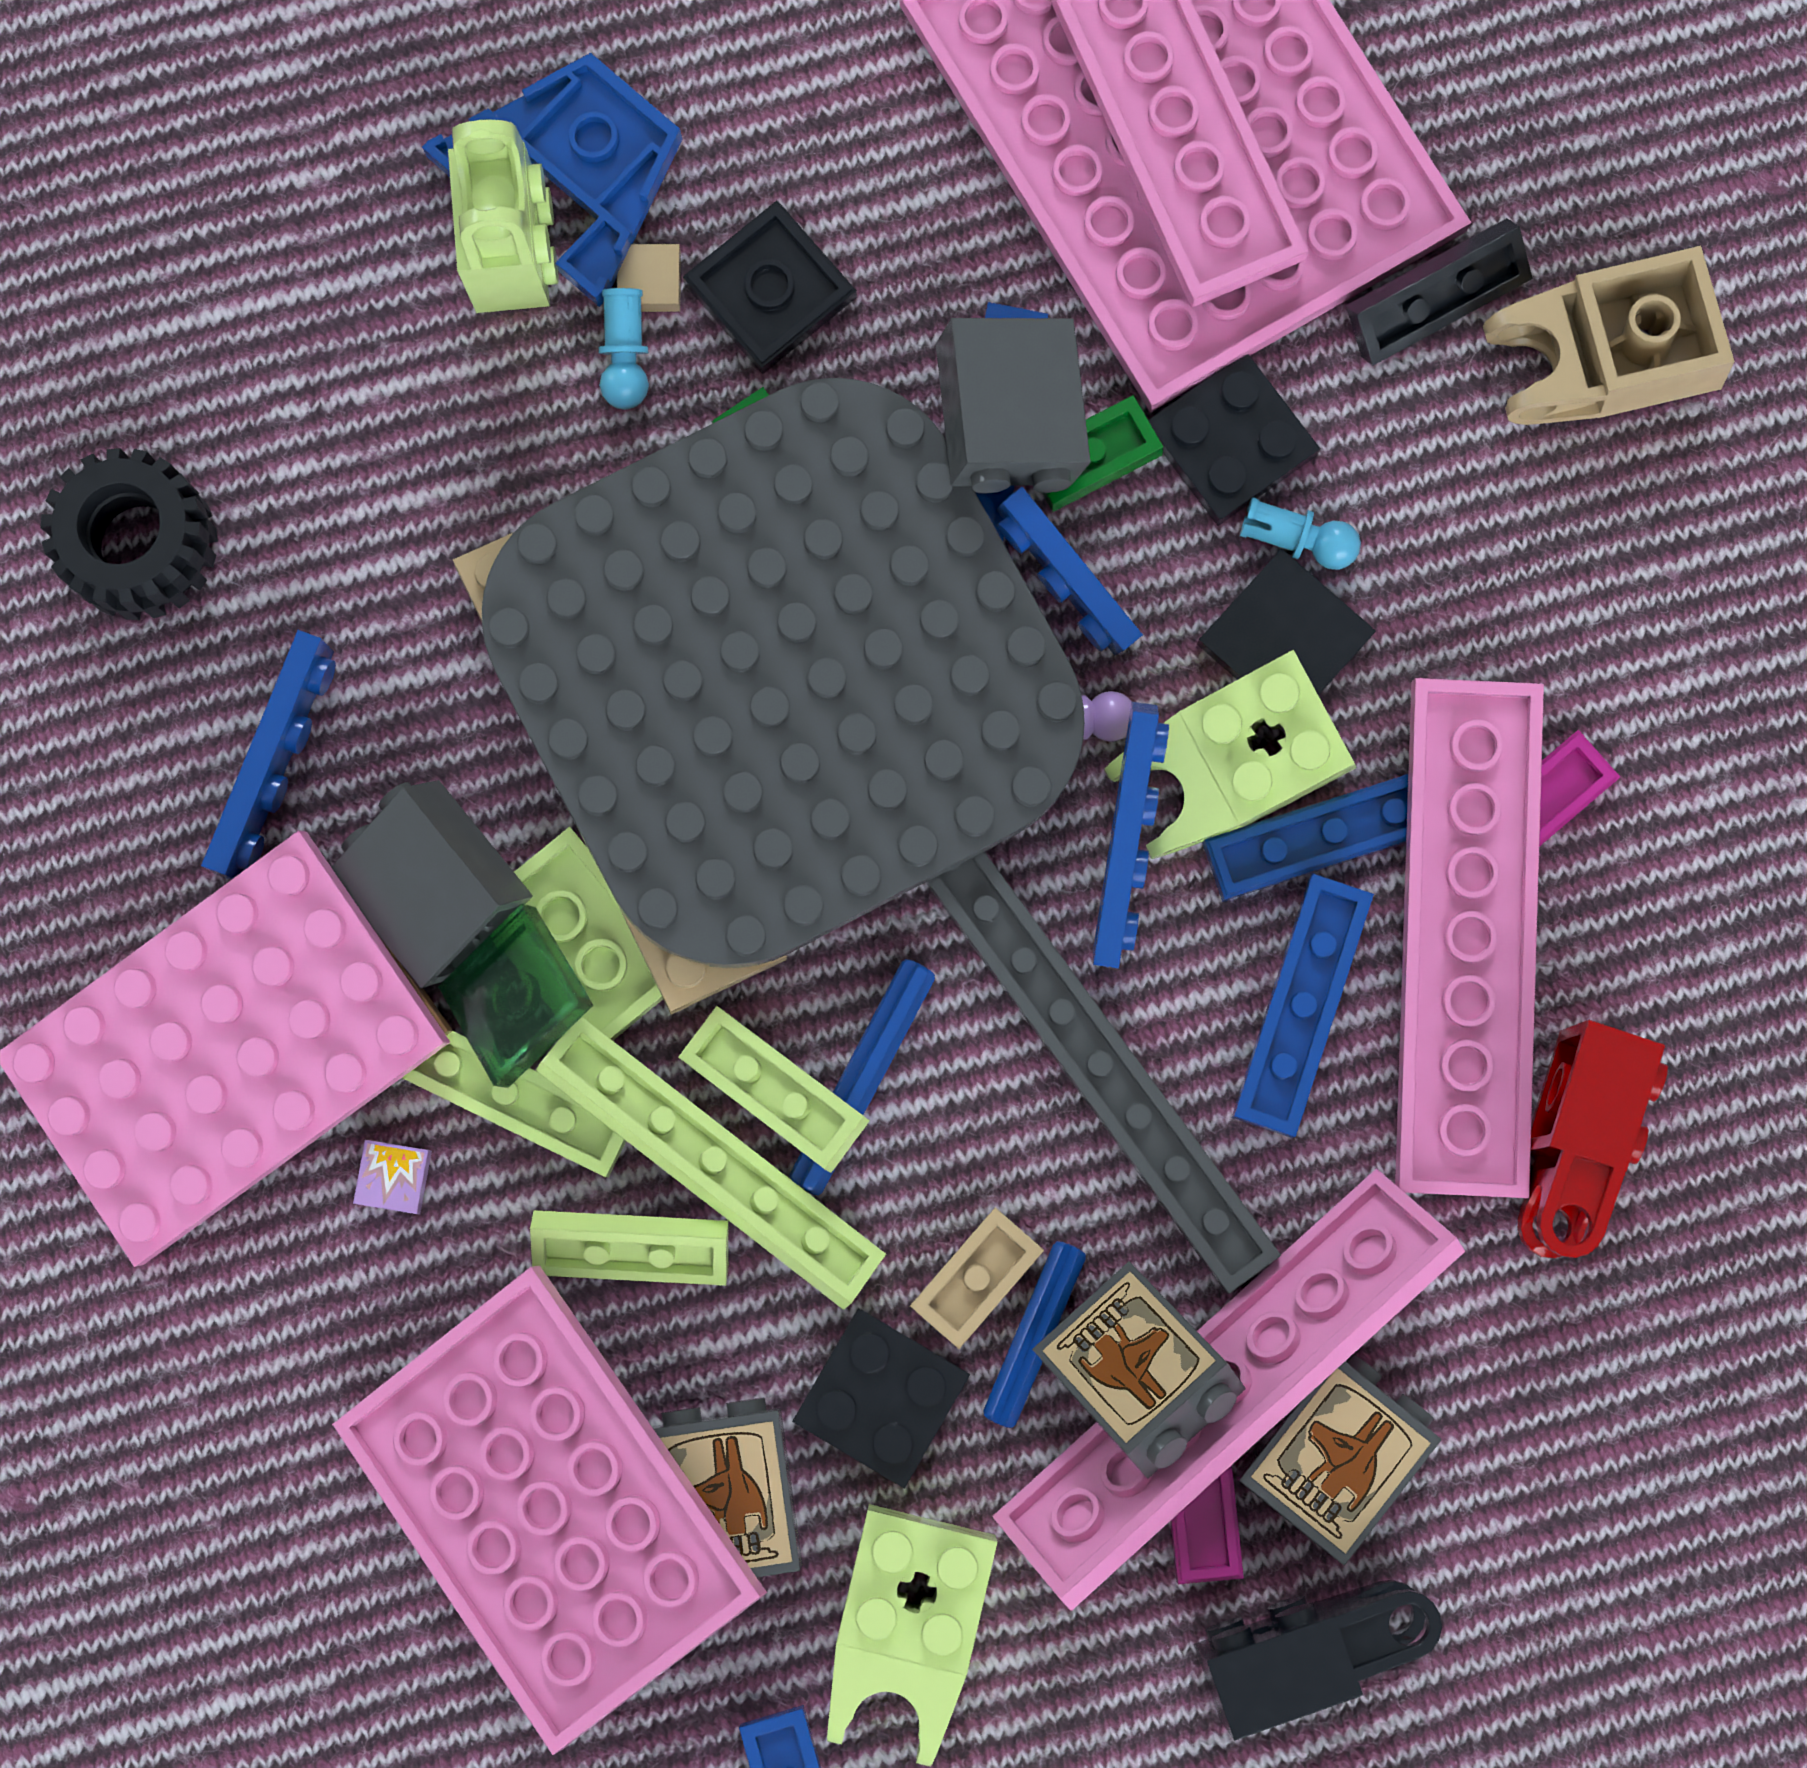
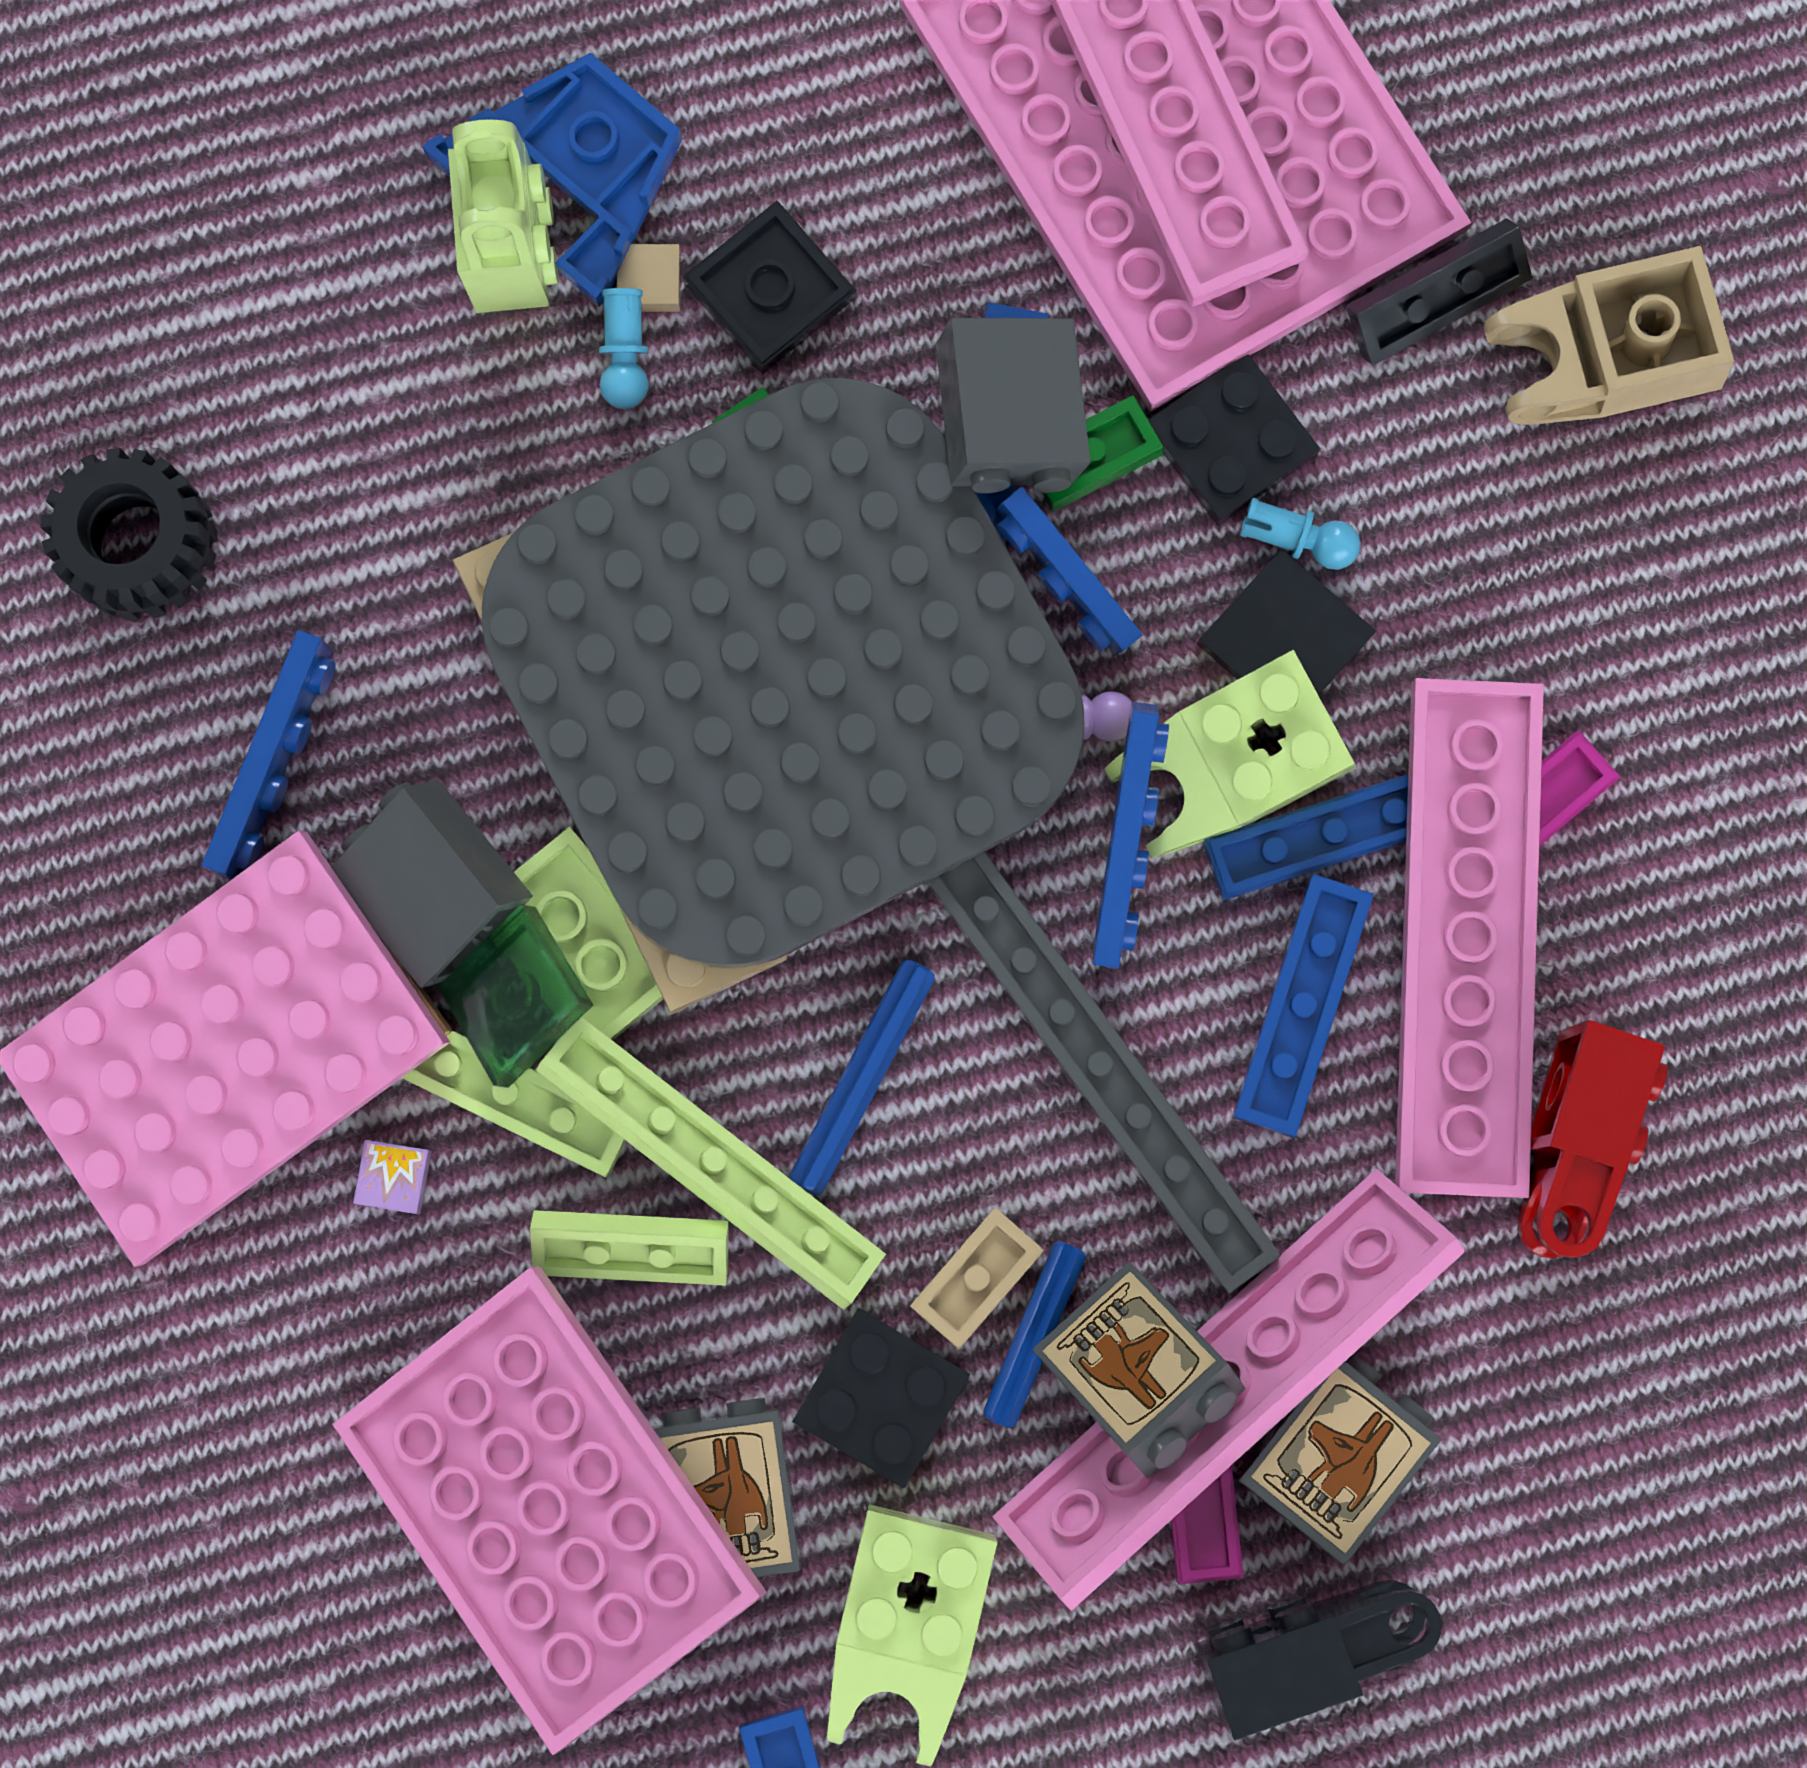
yellowish green plate [678,1006,870,1173] -> none

